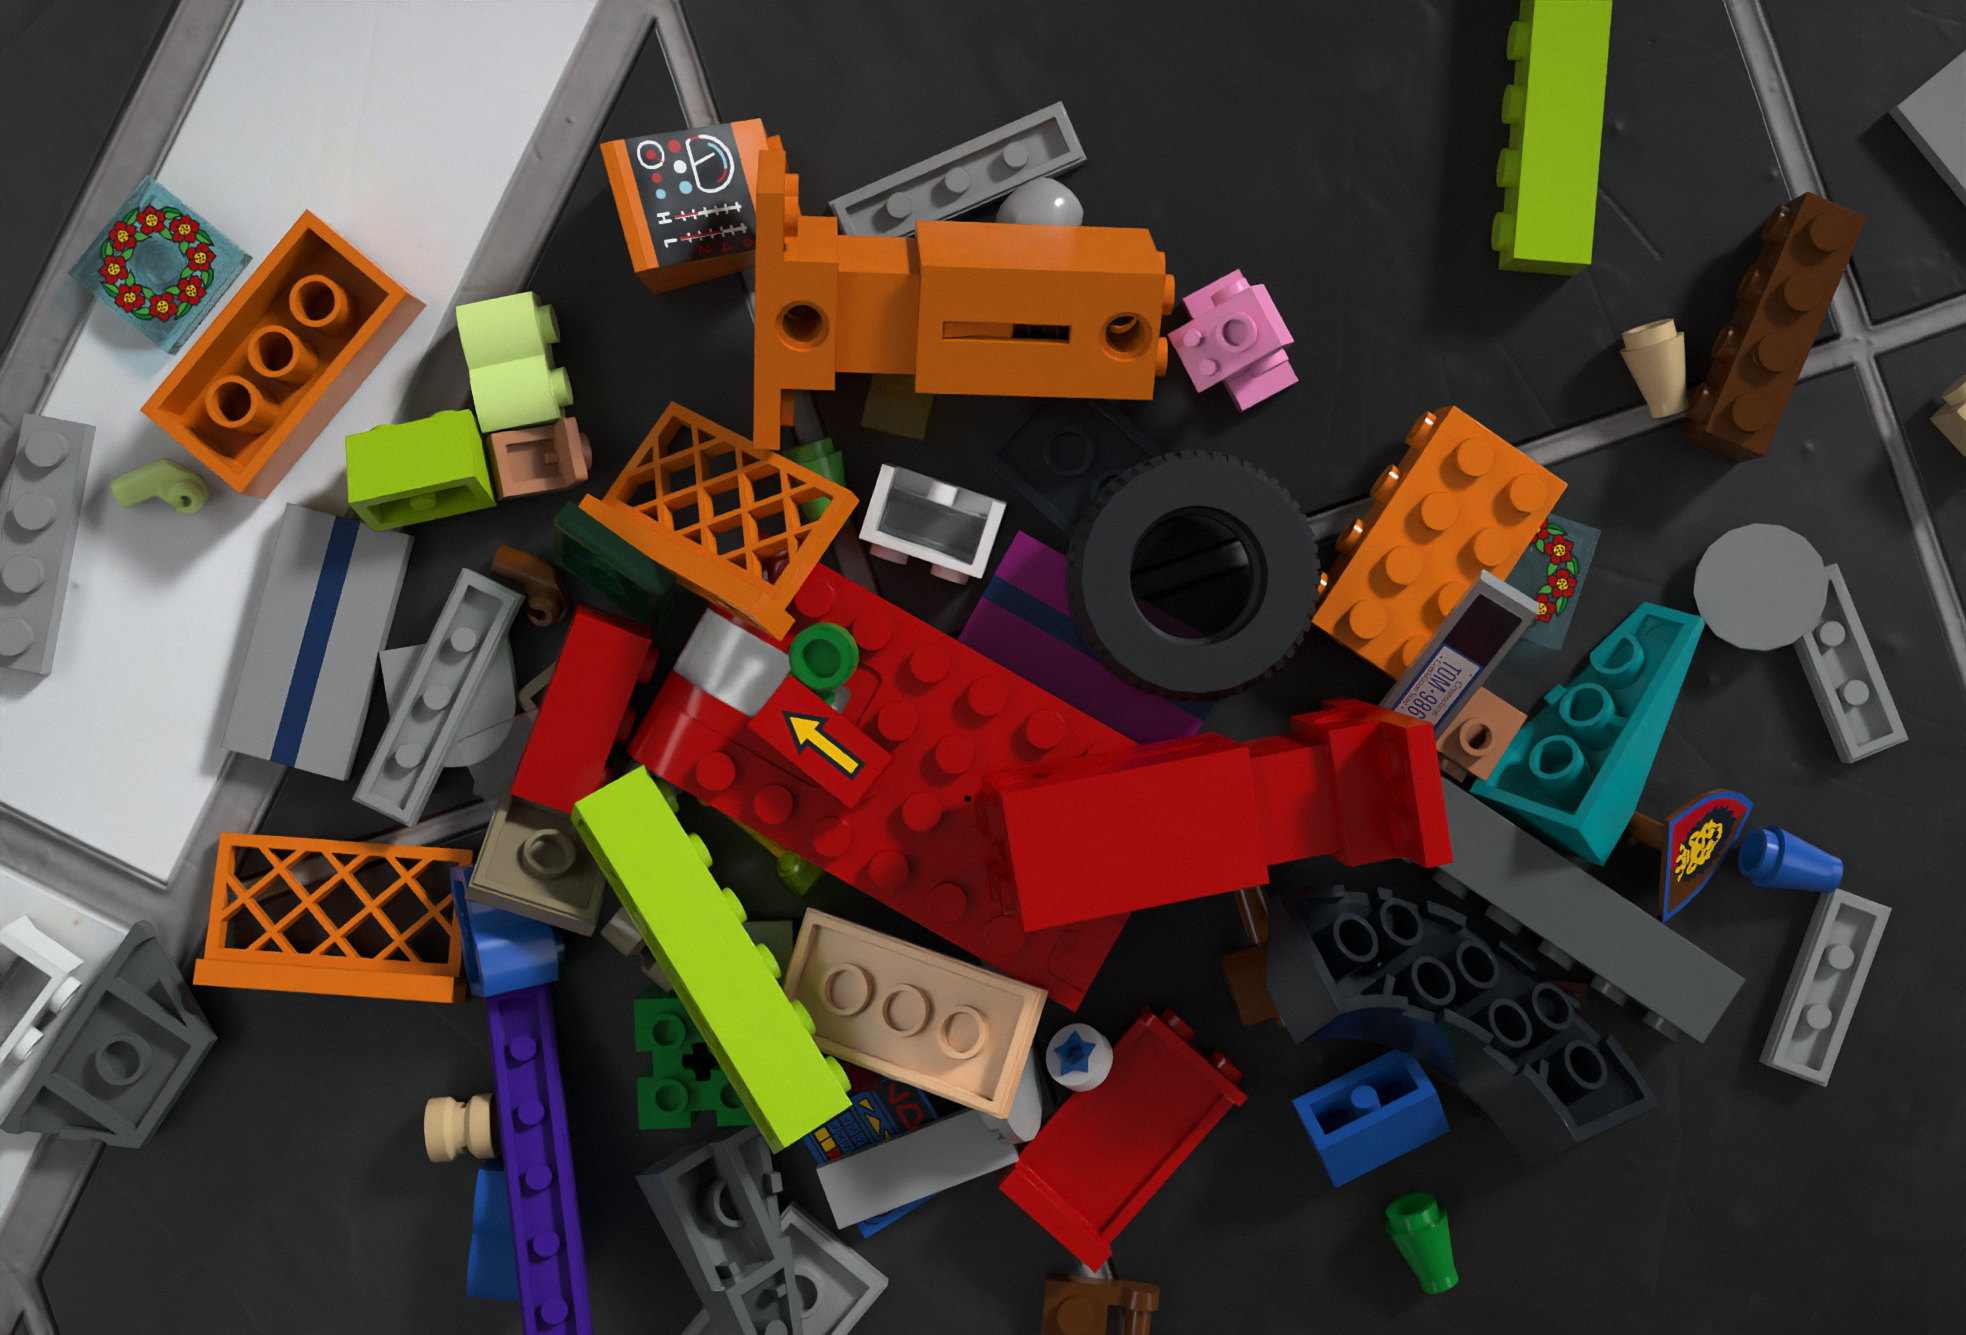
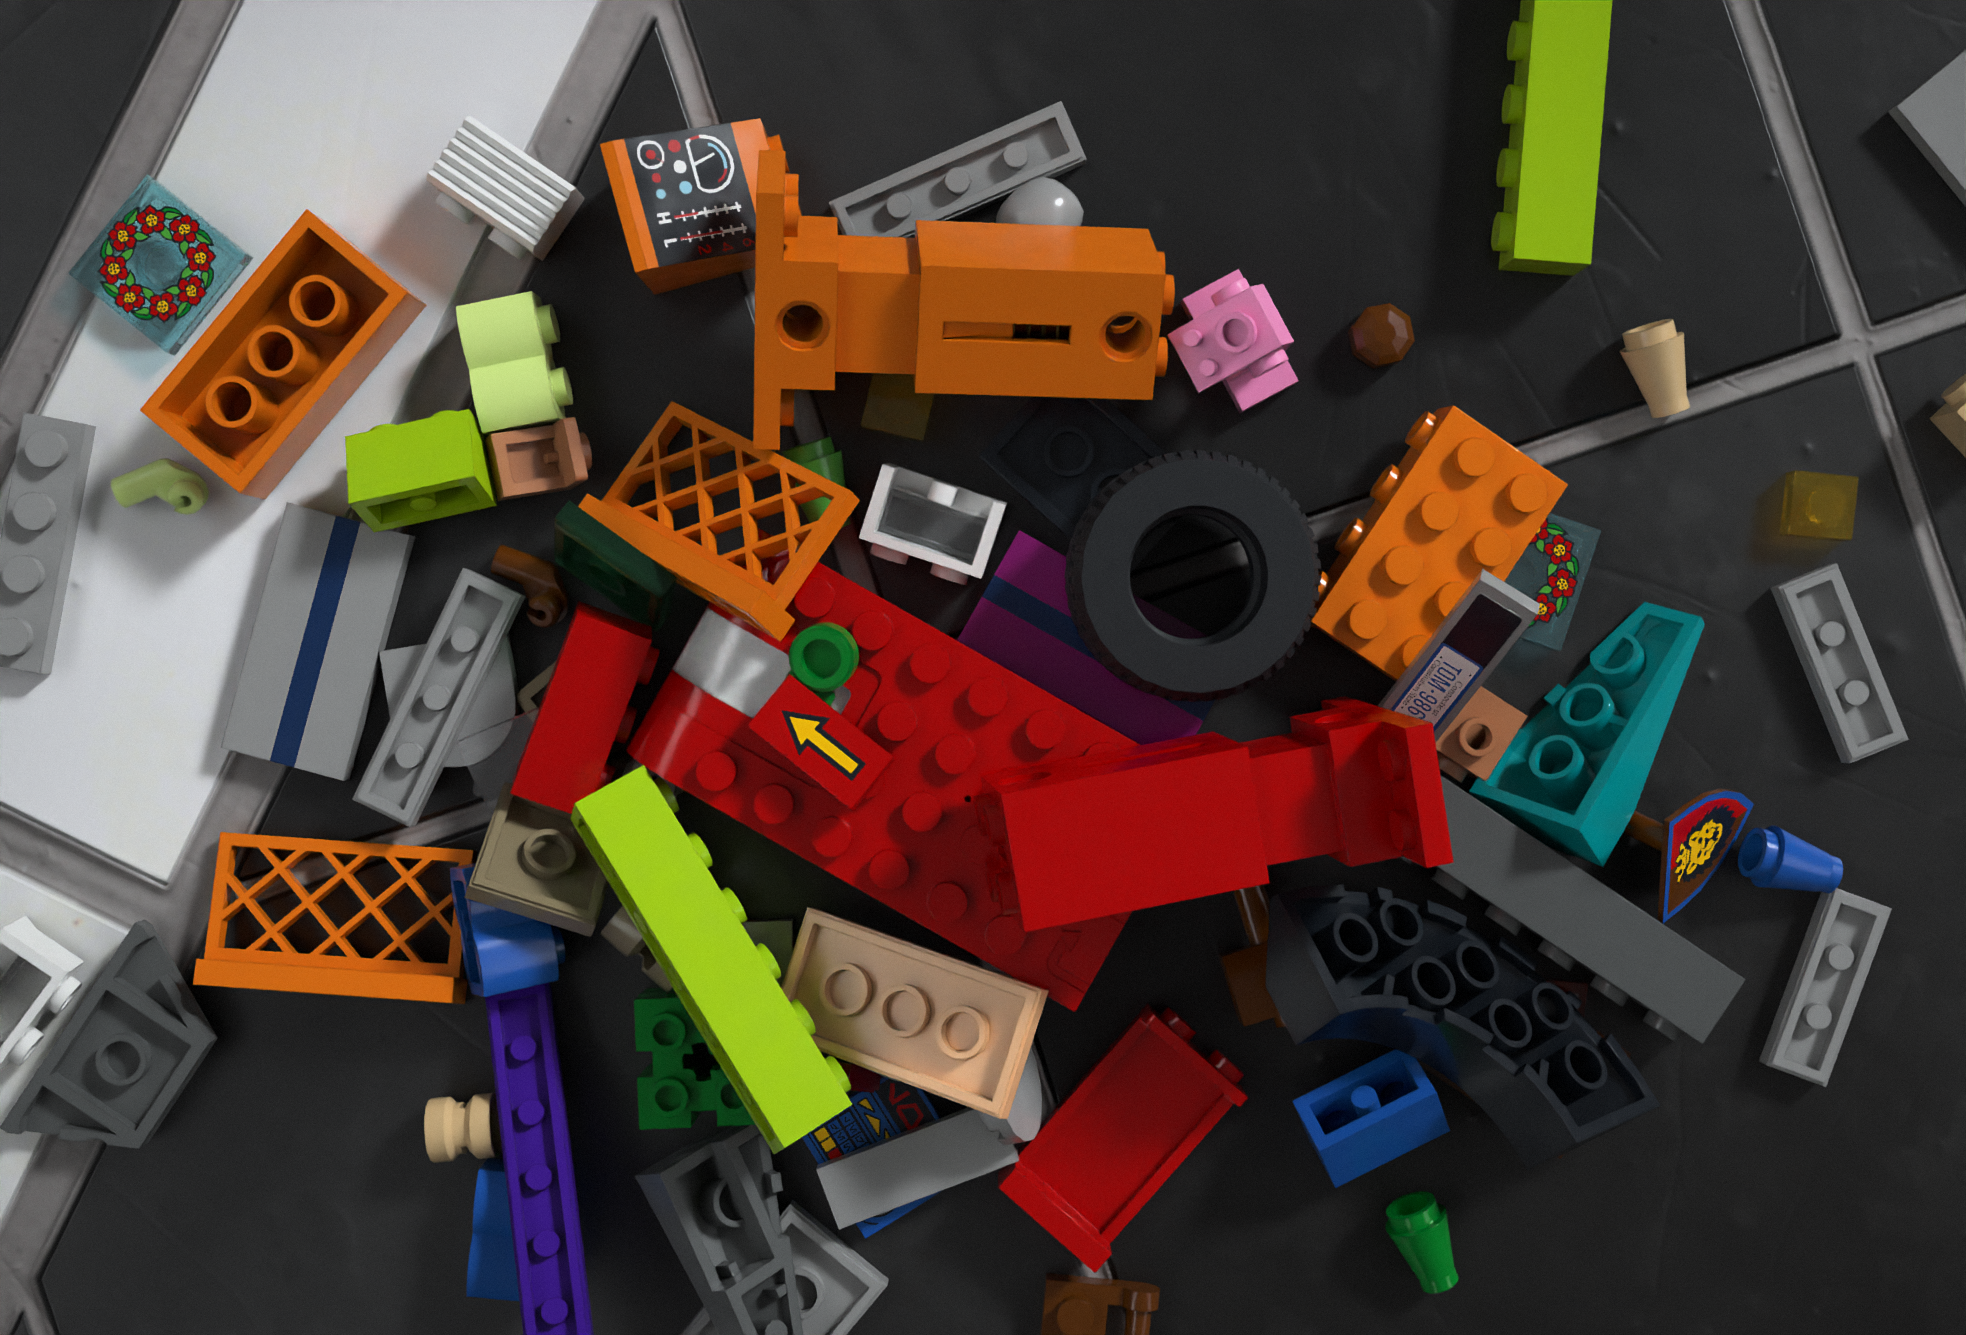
clear neon green hinge [697,798,827,901] -> none
white tile [1046,1023,1113,1092] -> none
reddish brown brick [1680,192,1867,463] -> none
light grey tile [1693,523,1829,652] -> none
none -> white brick [426,116,585,261]
none -> reddish brown tile [1348,303,1415,369]
none -> clear yellow plate [1780,470,1859,542]

